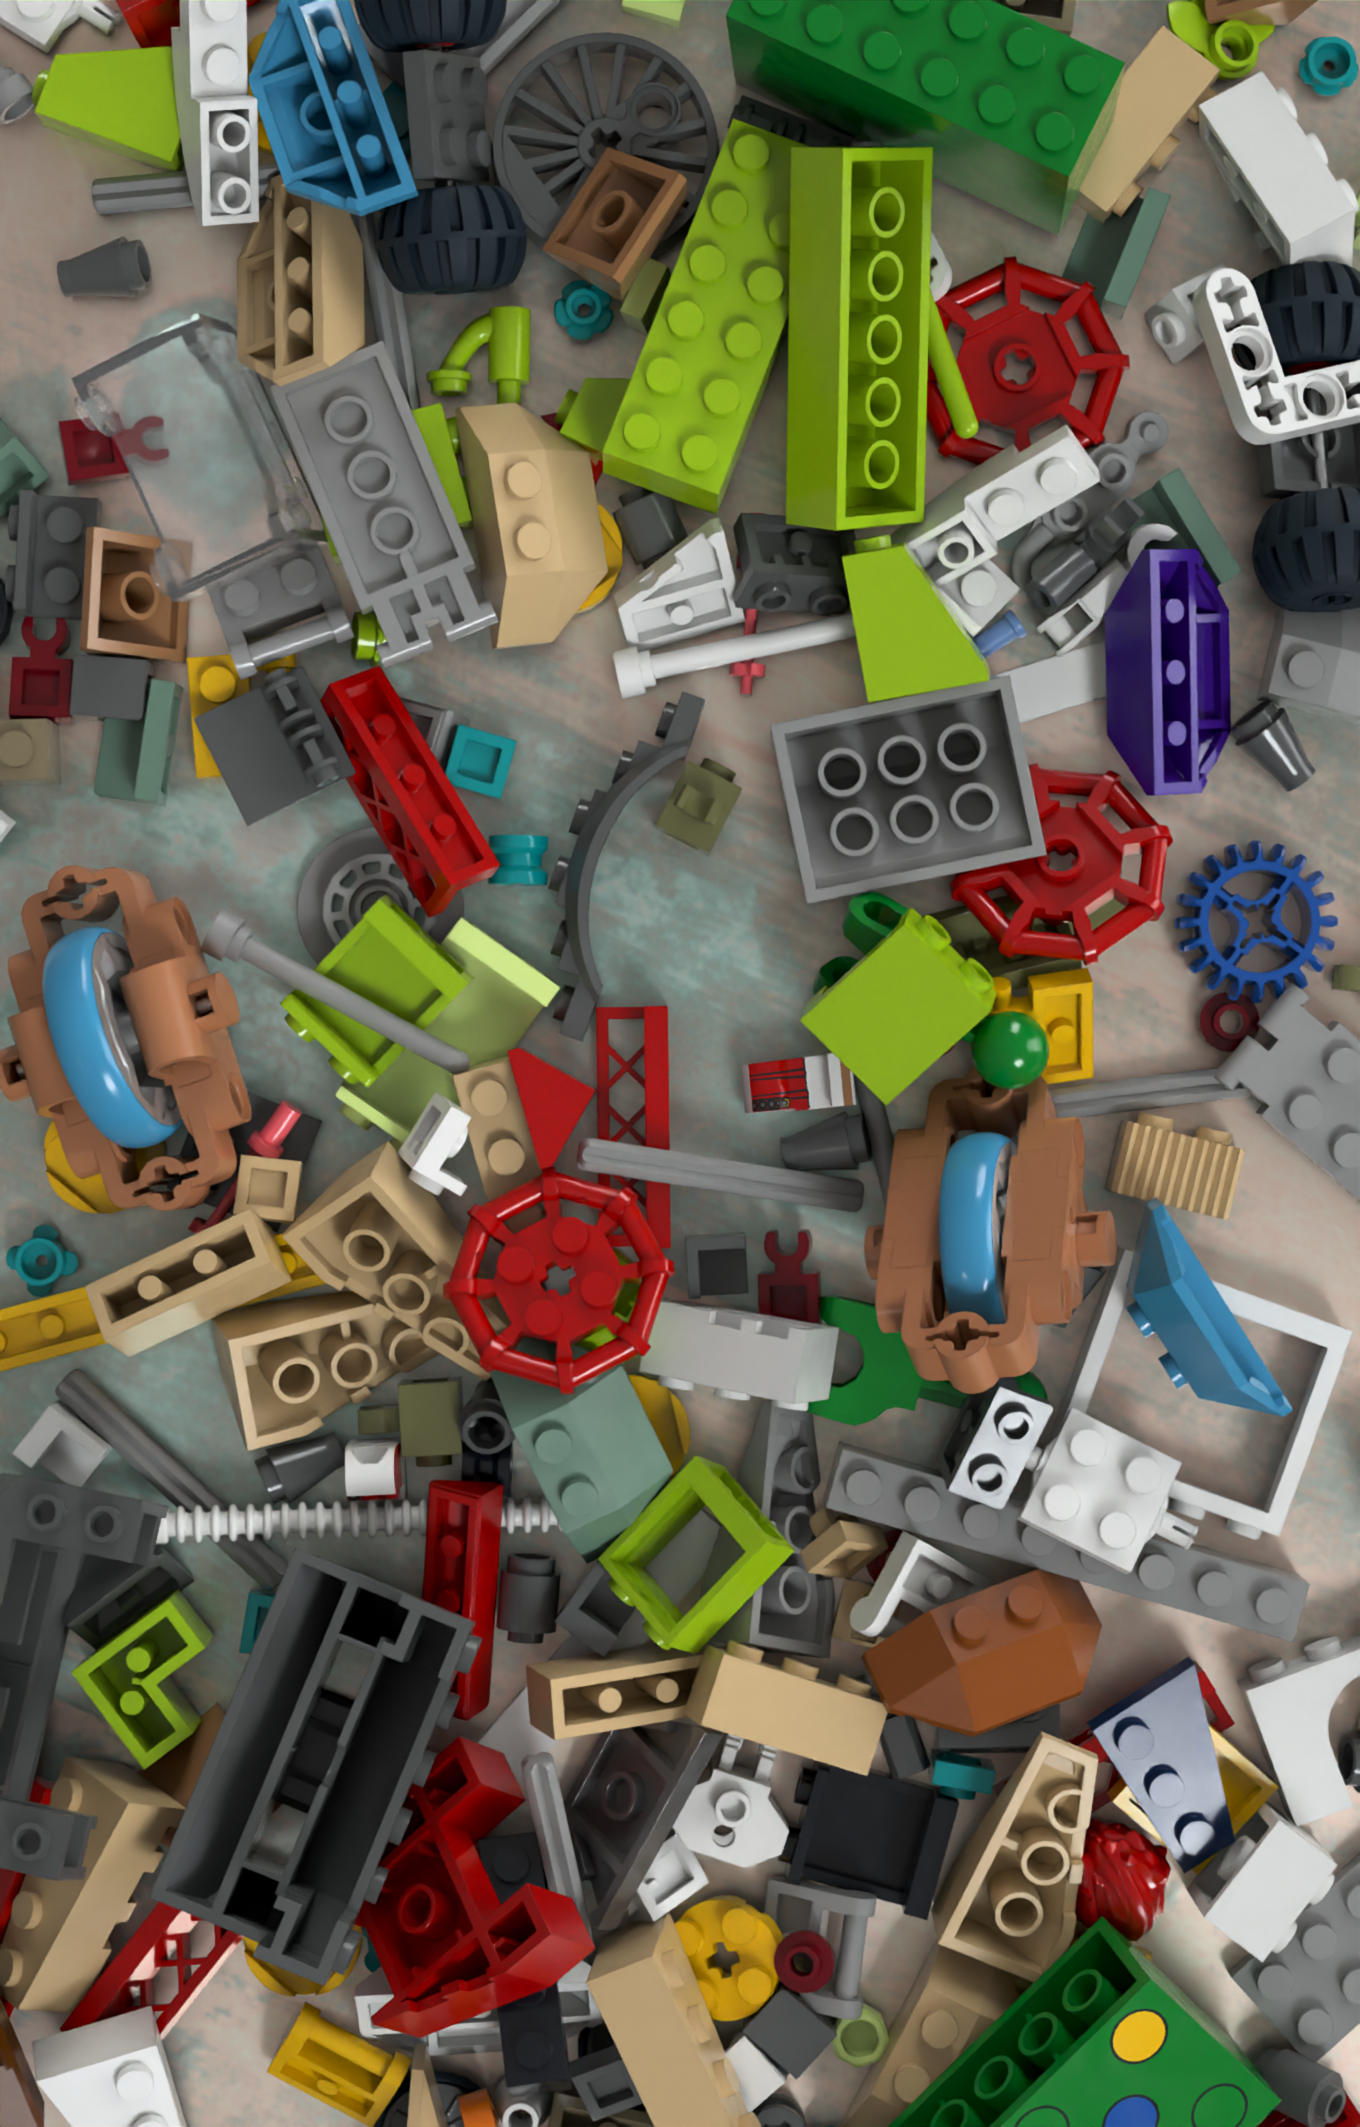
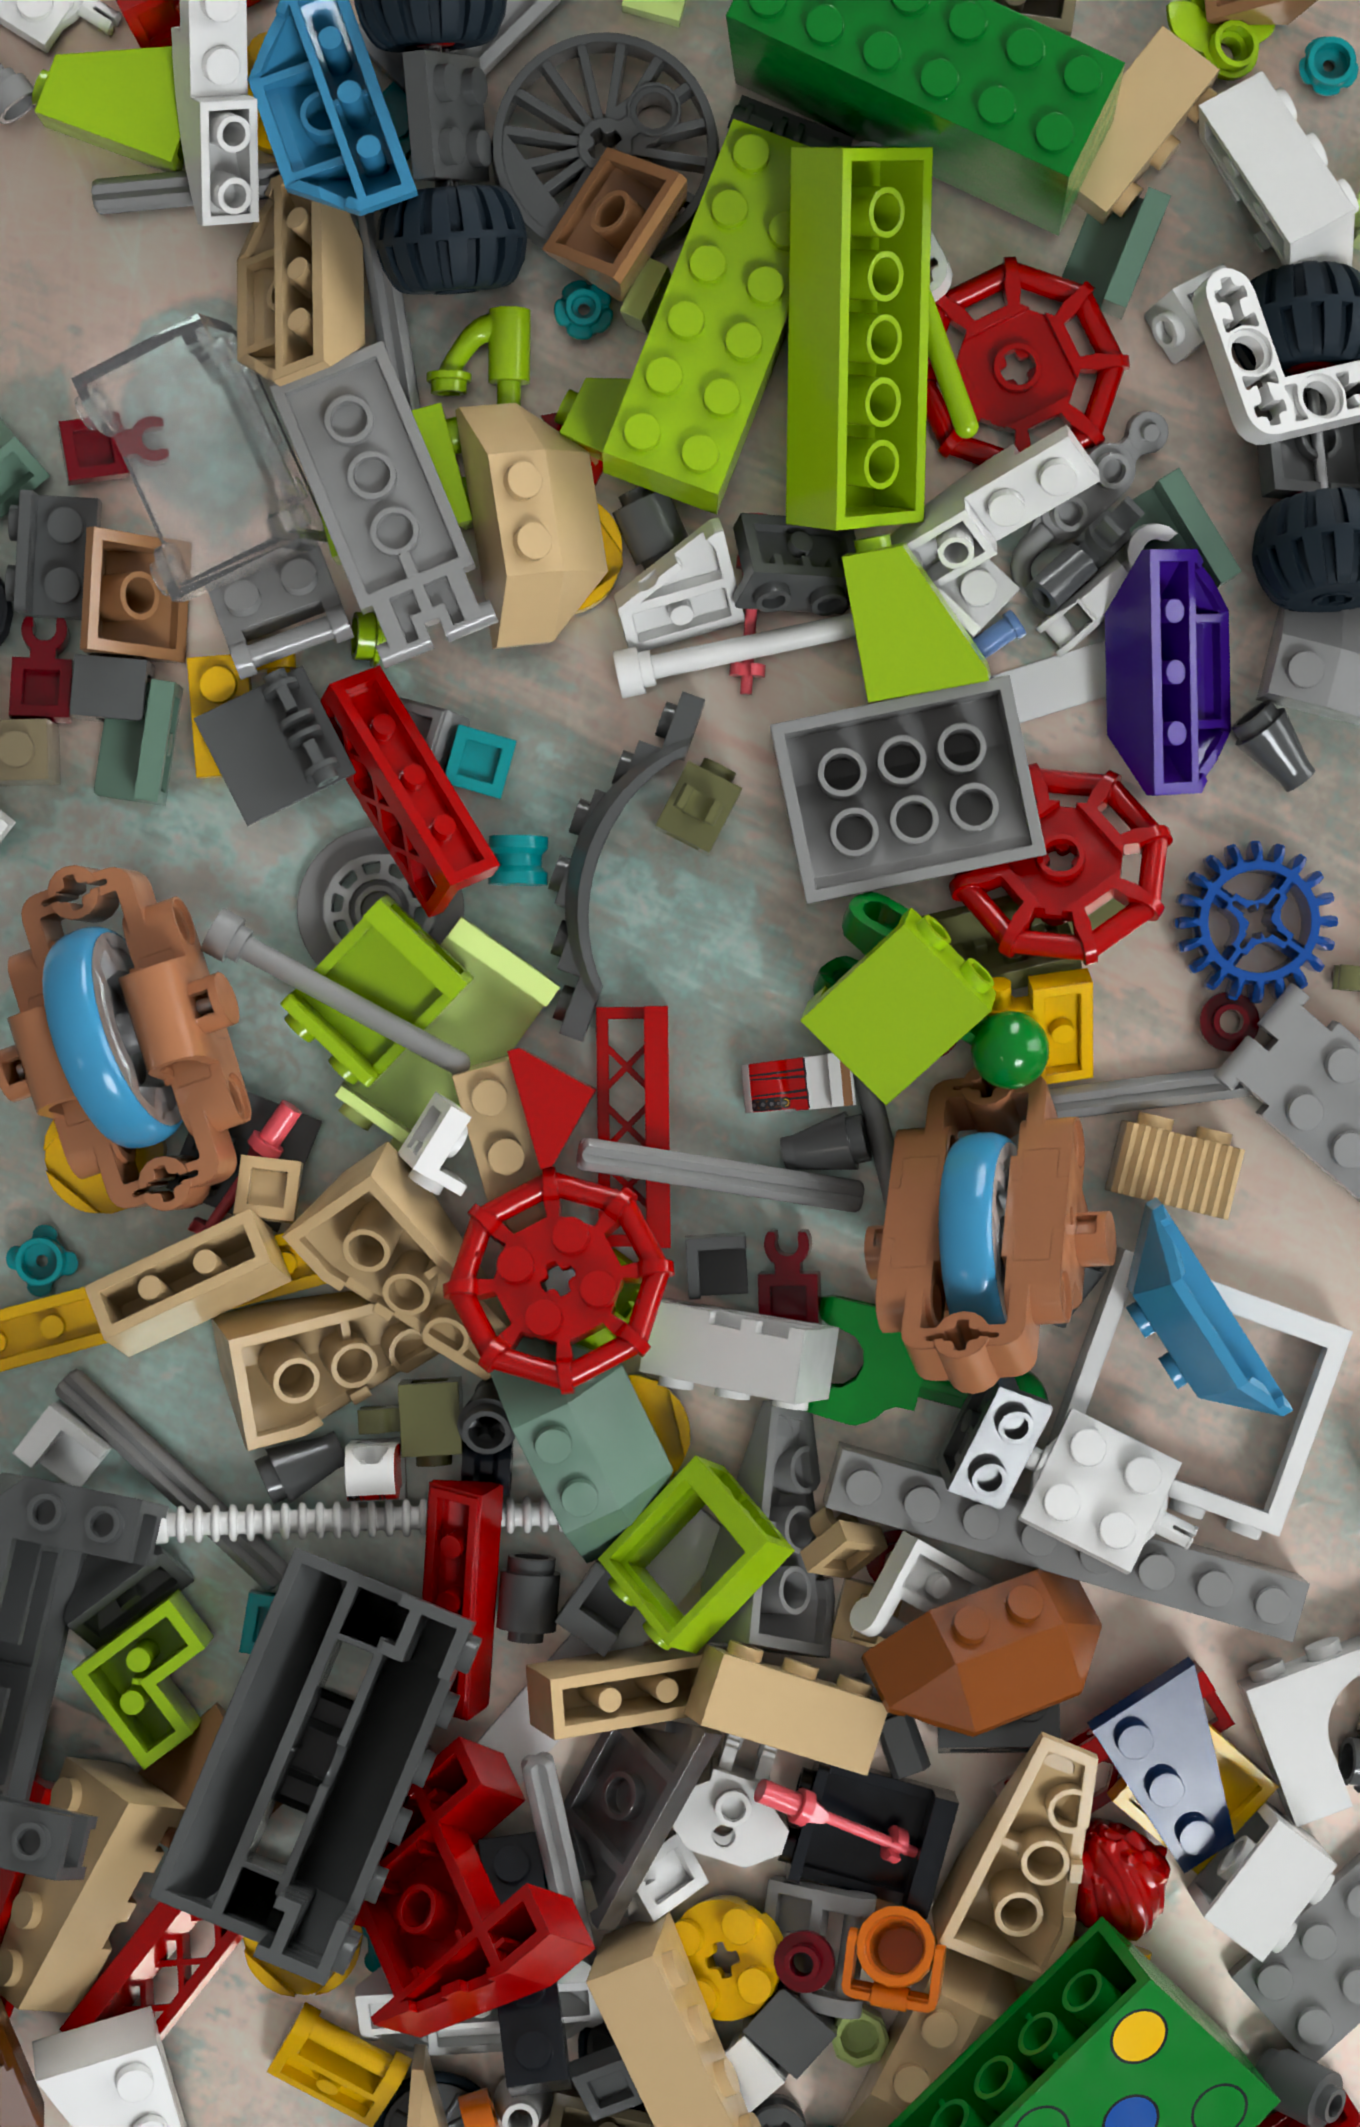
dark grey cone [57,236,152,297] -> none
teal plate [928,1749,996,1800] -> none
none -> coral piece [754,1779,918,1864]
none -> orange piece [841,1906,947,2013]

